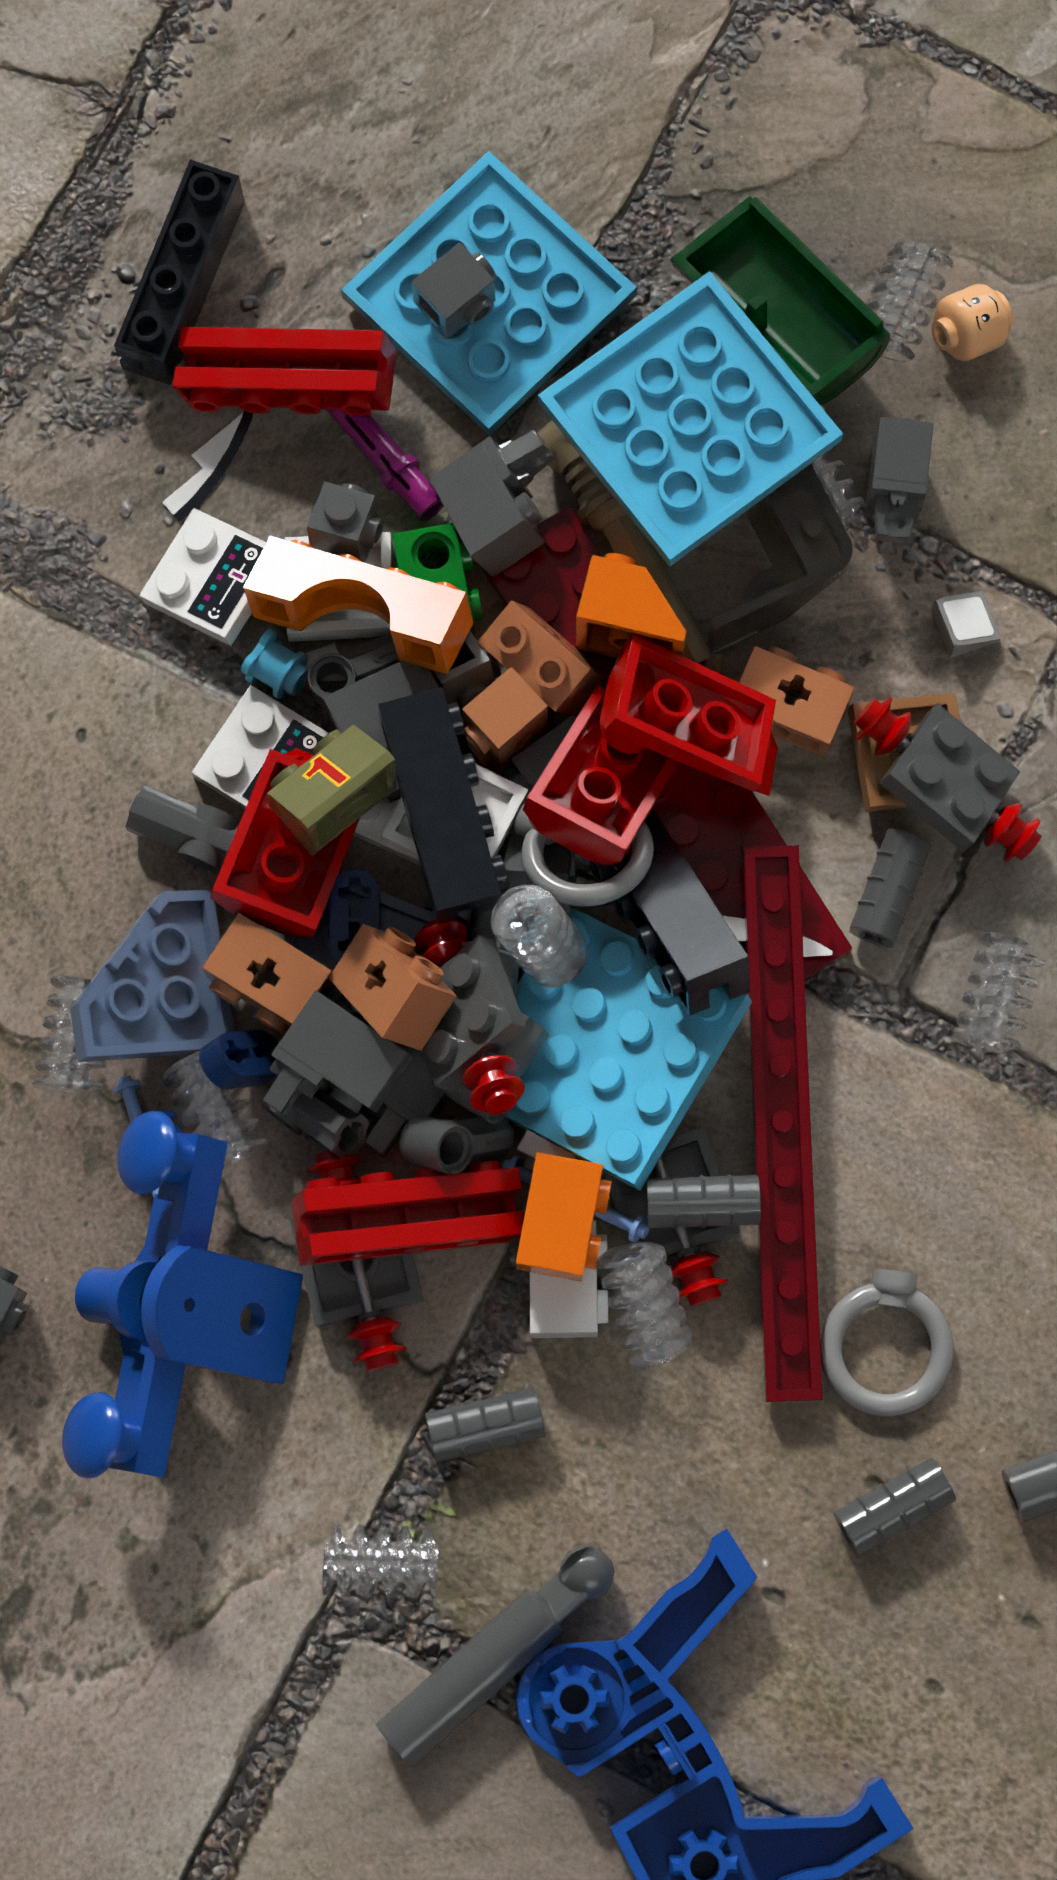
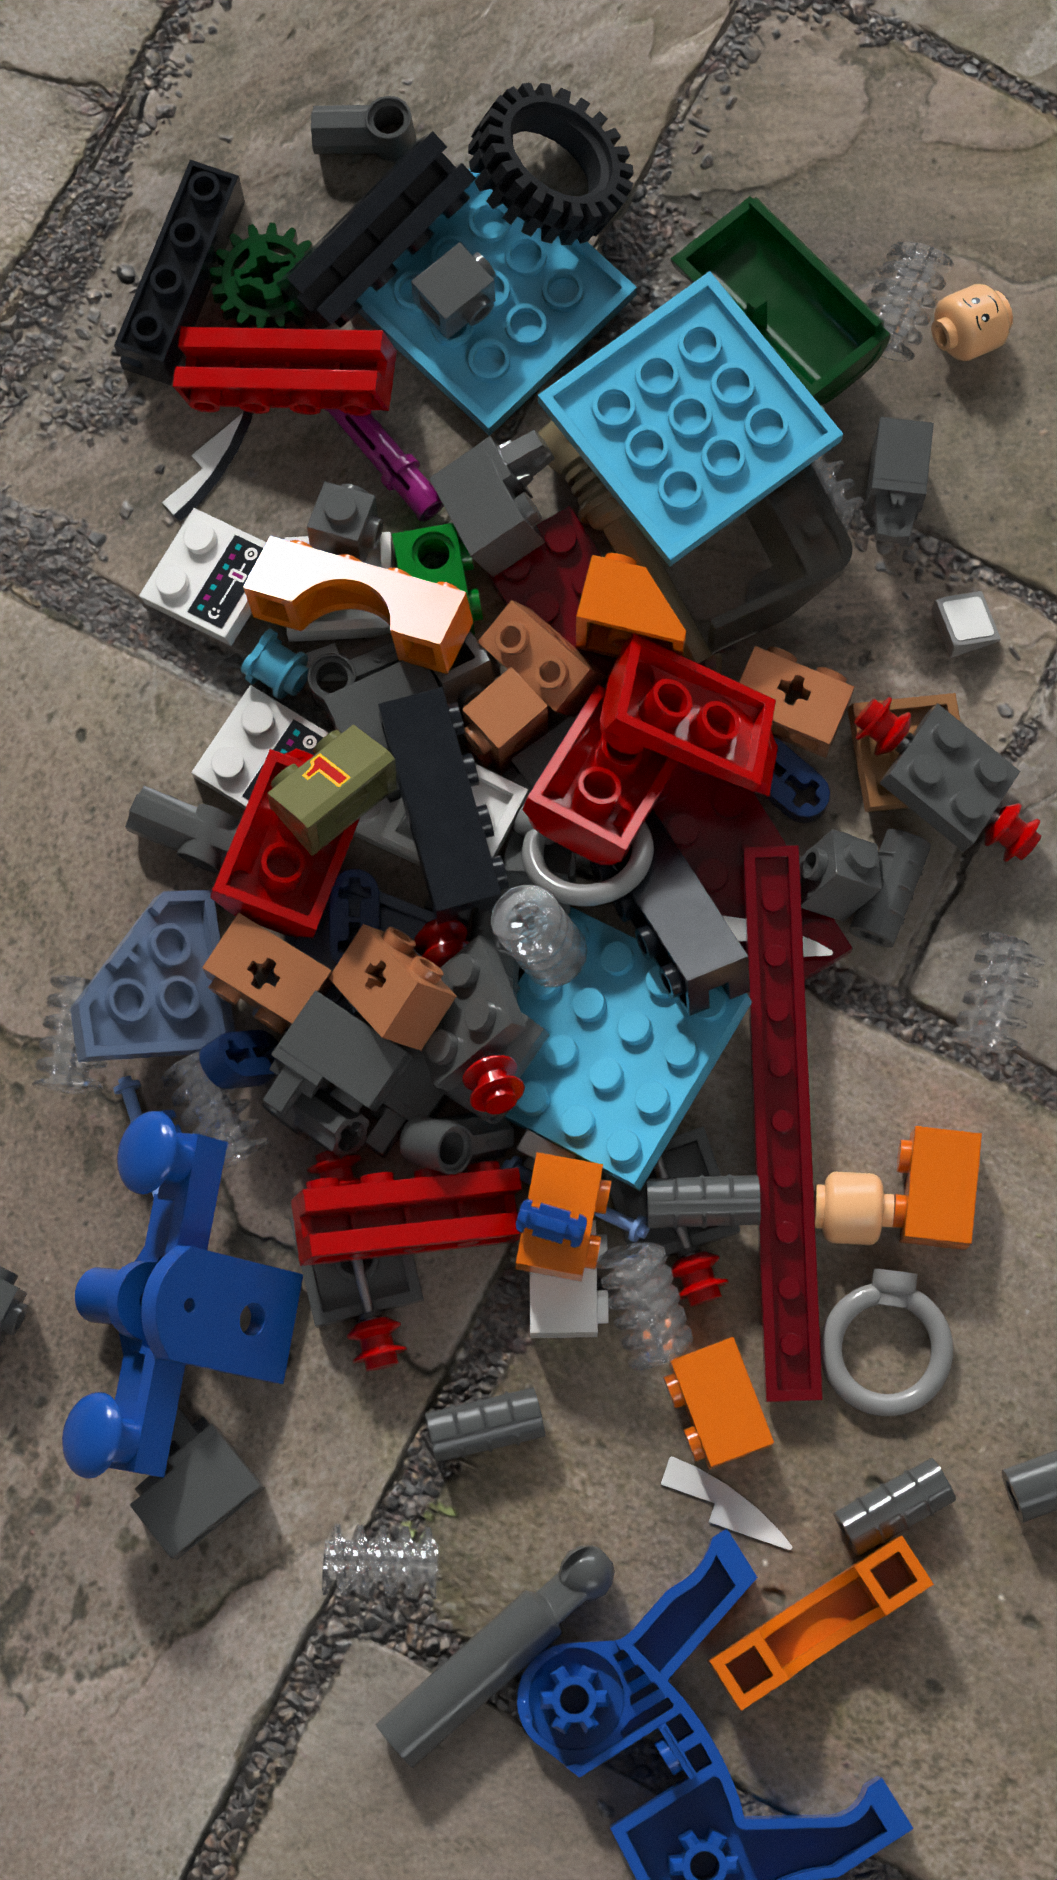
none -> dark grey hinge [130,1406,265,1560]
none -> dark green gear [210,222,313,329]
none -> black brick [276,131,476,329]
none -> dark grey piece [311,96,417,162]
none -> black tyre [468,83,634,245]
none -> blue piece [516,1199,587,1248]
none -> white sticker [661,1457,792,1550]
none -> orange brick [663,1337,774,1470]
none -> orange arch [707,1535,934,1711]
none -> dark blue beam [760,737,830,823]
none -> dark grey brick [799,829,882,922]
none -> light nougat head [814,1171,894,1246]
none -> orange brick [892,1126,982,1250]

